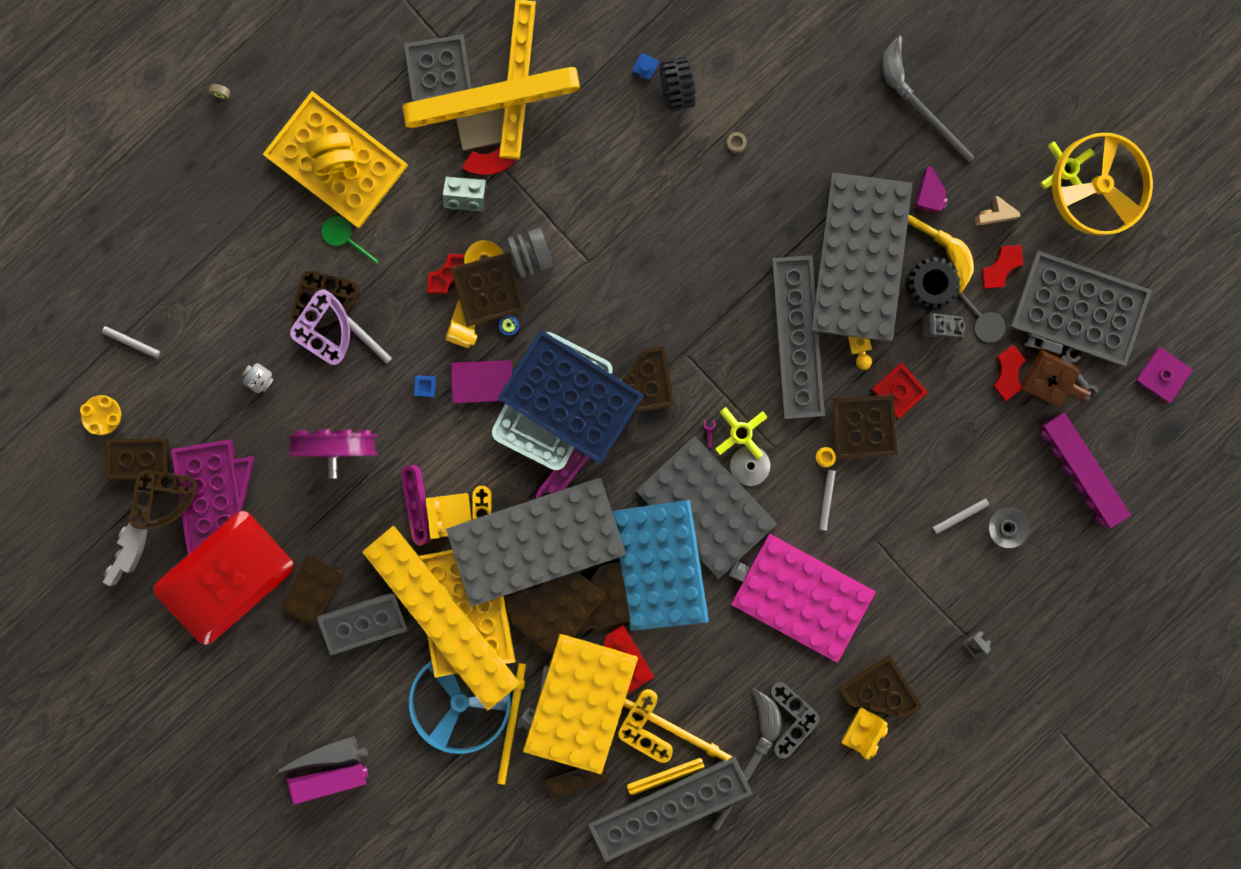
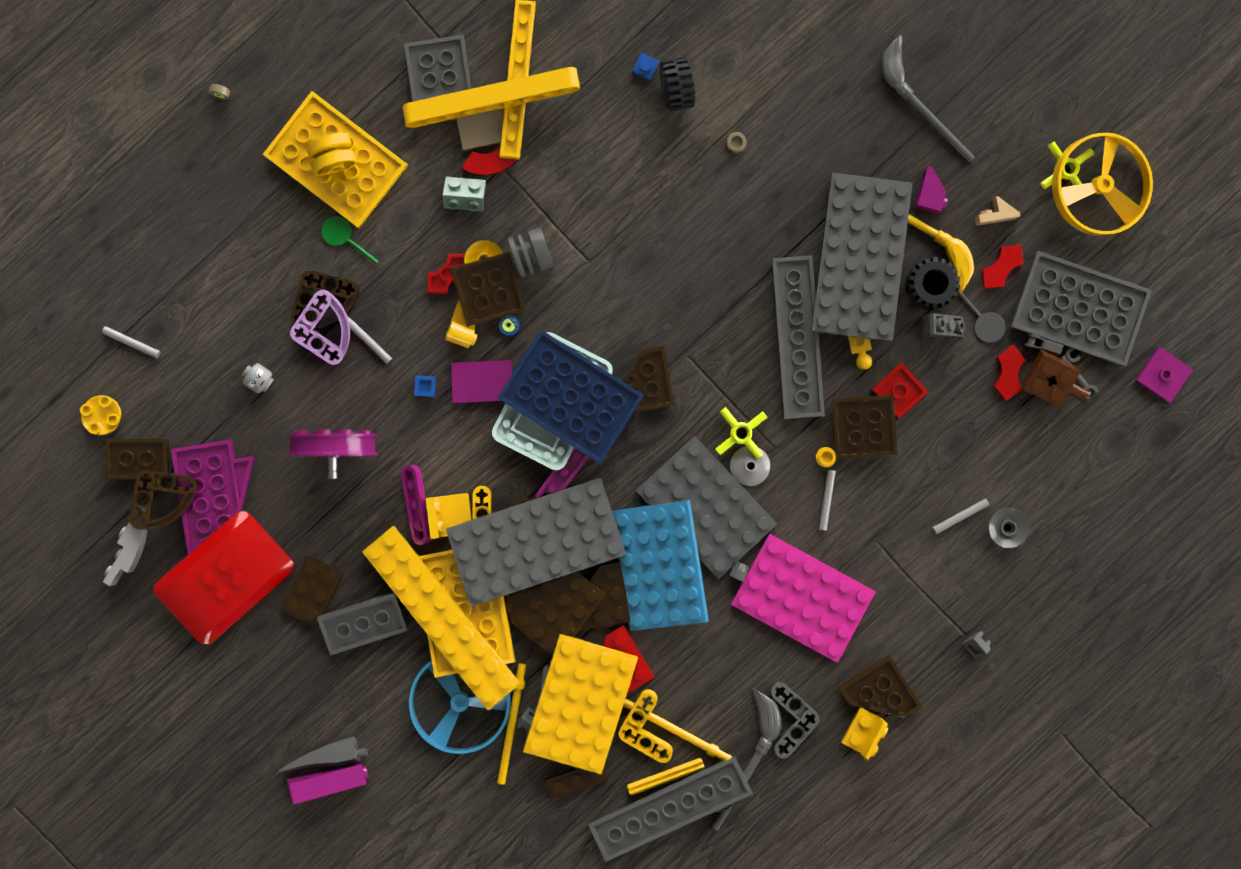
magenta hand [703,419,716,448] -> none
magenta brick [1039,413,1131,528] -> none

